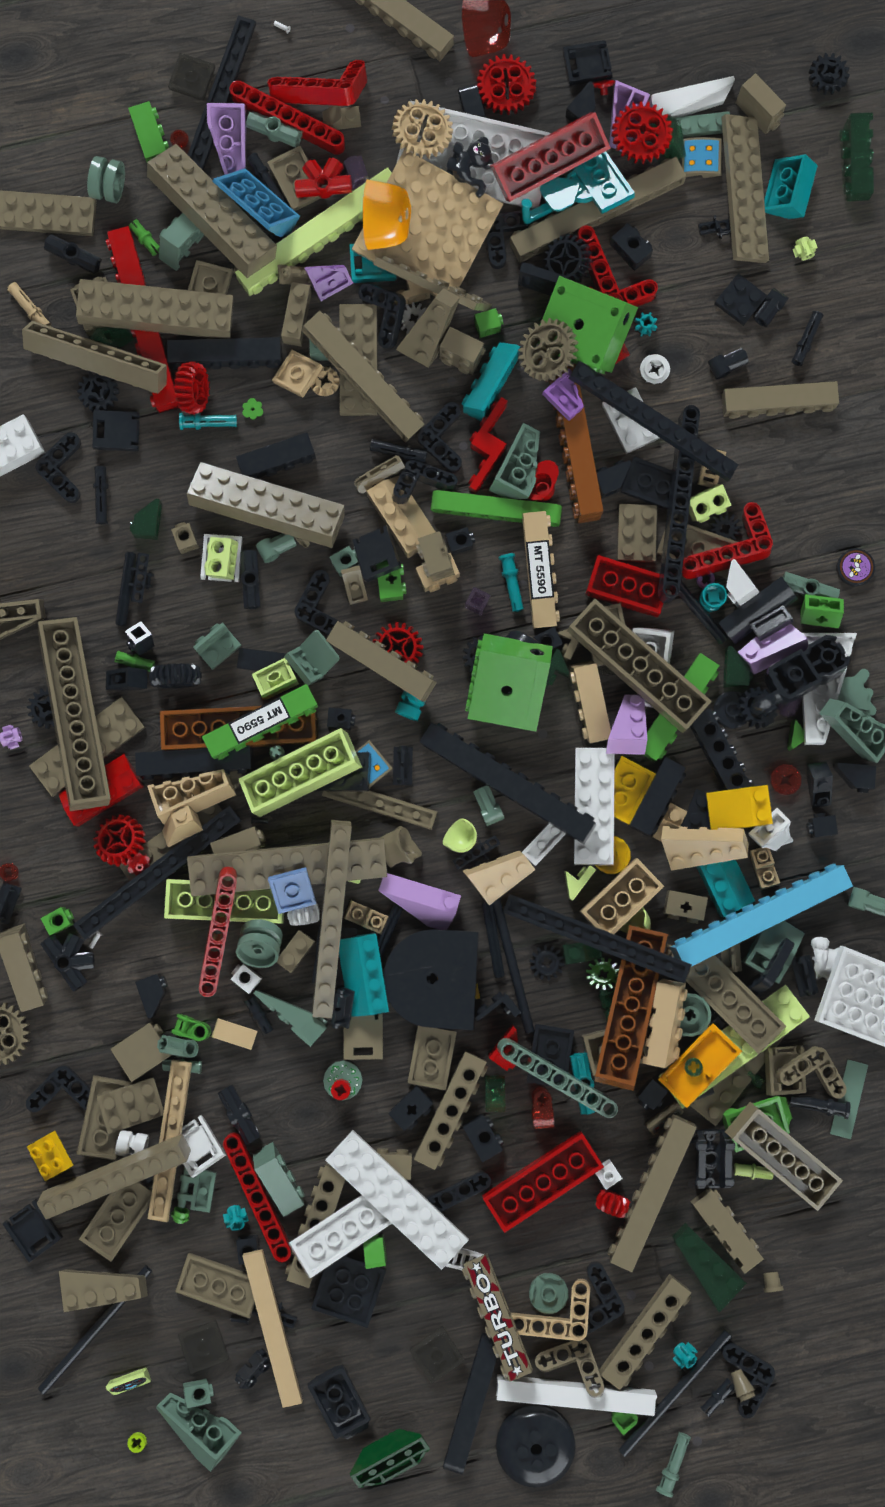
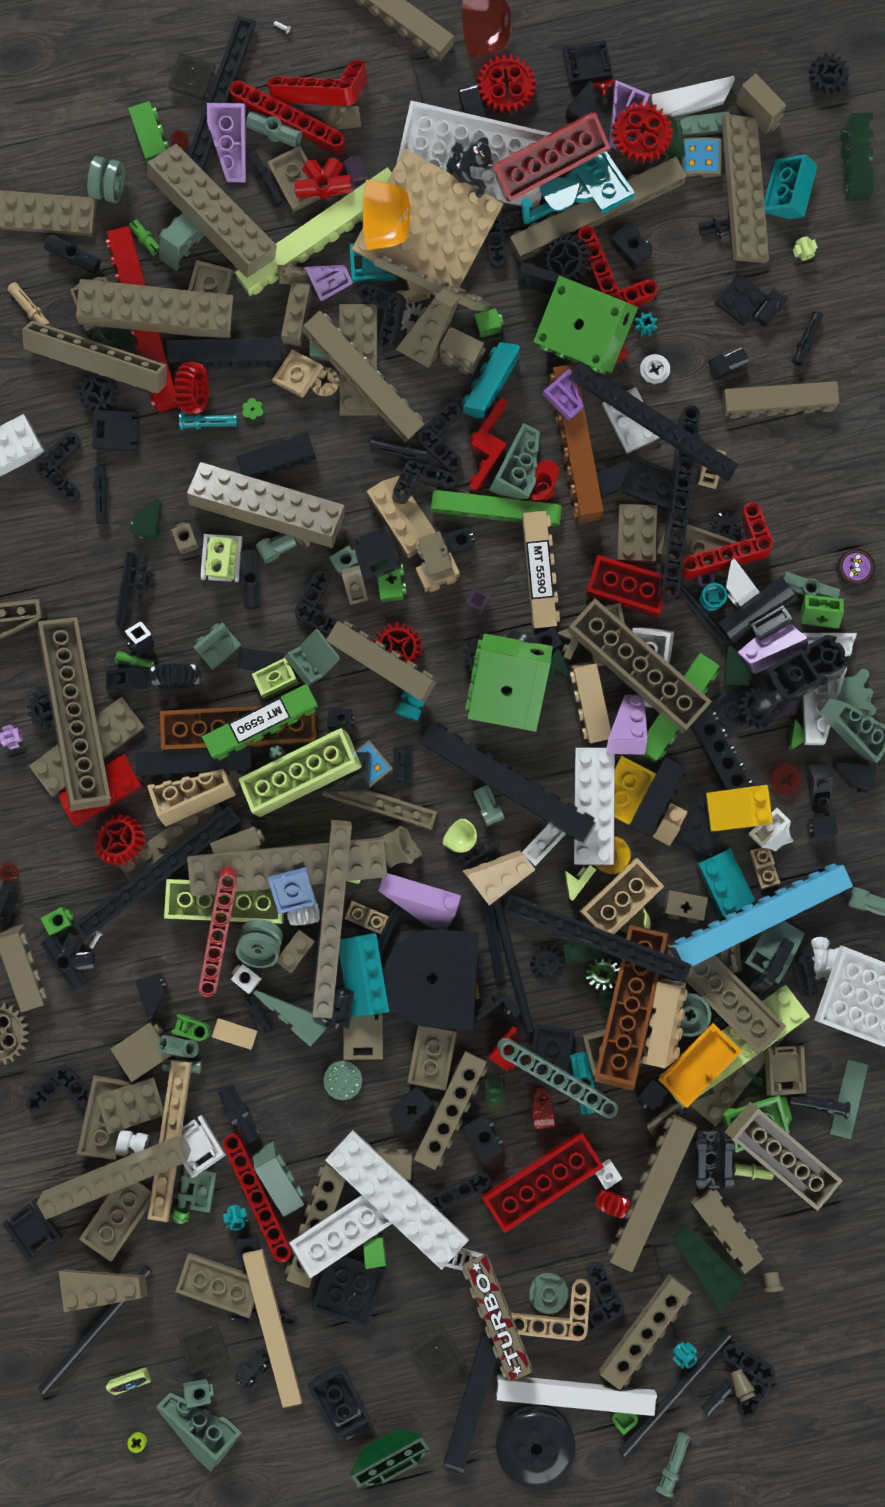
yellow plate [27,1131,74,1181] -> none
red plant [127,852,150,876] -> none
tan slope [162,805,203,847] -> none
dark azure slope [212,169,300,238] -> none
red wheel [331,1079,351,1100] -> none
dark tan hinge [354,455,405,493] -> none
tan gear [392,99,453,159] -> none
teal pin [498,553,524,612] -> none
dark tan gear [518,318,579,382] -> none
dark tan beam [535,1339,605,1398] -> none
tan wedge [661,826,749,871] -> none
clear green bush [685,1058,703,1077] -> none
yellowish green brick [689,484,731,523] -> none
dark tan beam [776,1046,847,1099] -> none

